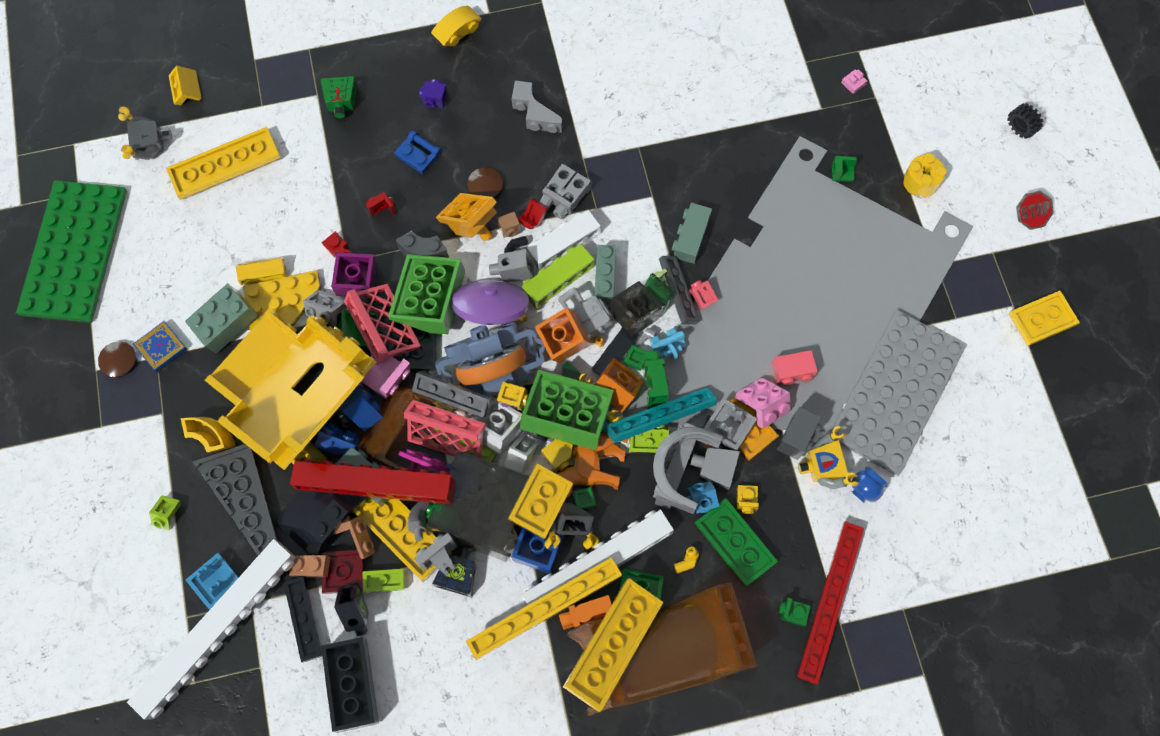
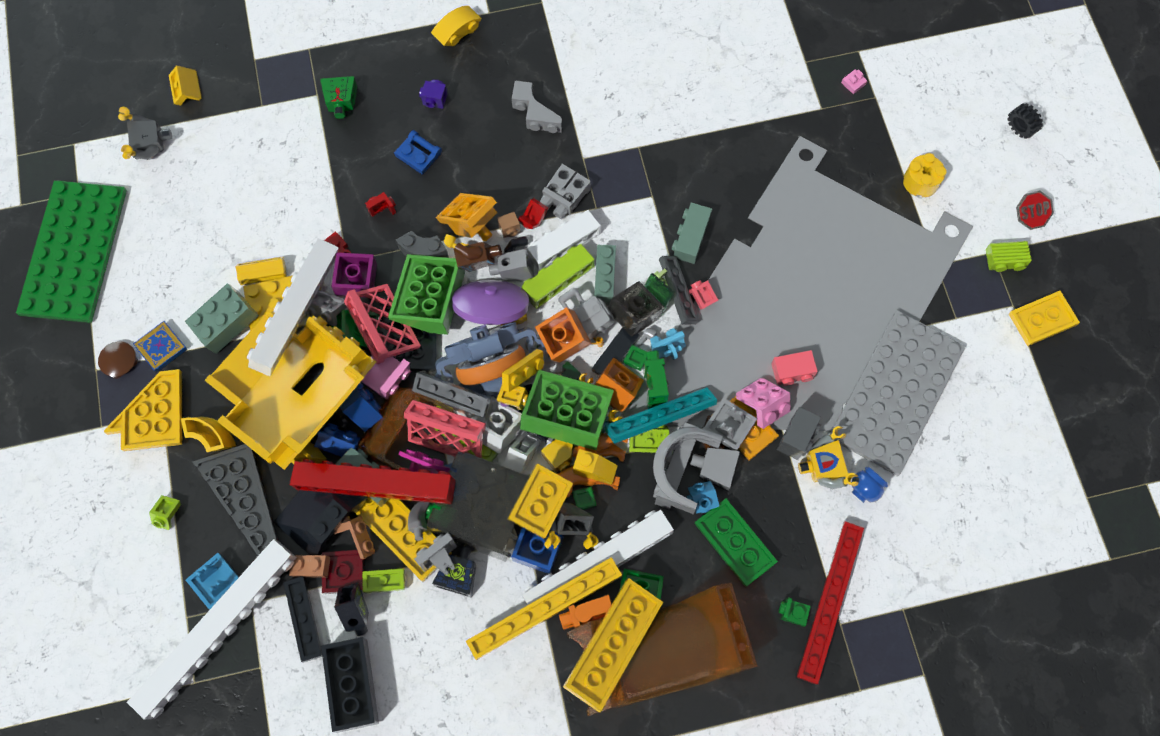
yellow plate [166,126,281,200] -> none
reddish brown dish [467,167,503,198] -> none
yellow arm [674,546,699,574] -> none
yellow bracket [737,485,759,514] -> none
green panel [832,156,857,182] -> none
none -> yellow wing [104,369,182,451]
none -> white brick [247,238,339,377]
none -> reddish brown torso [444,234,502,272]
none -> yellow plate [502,349,544,392]
none -> yellow slope [573,449,618,485]
none -> lime brick [985,241,1031,272]

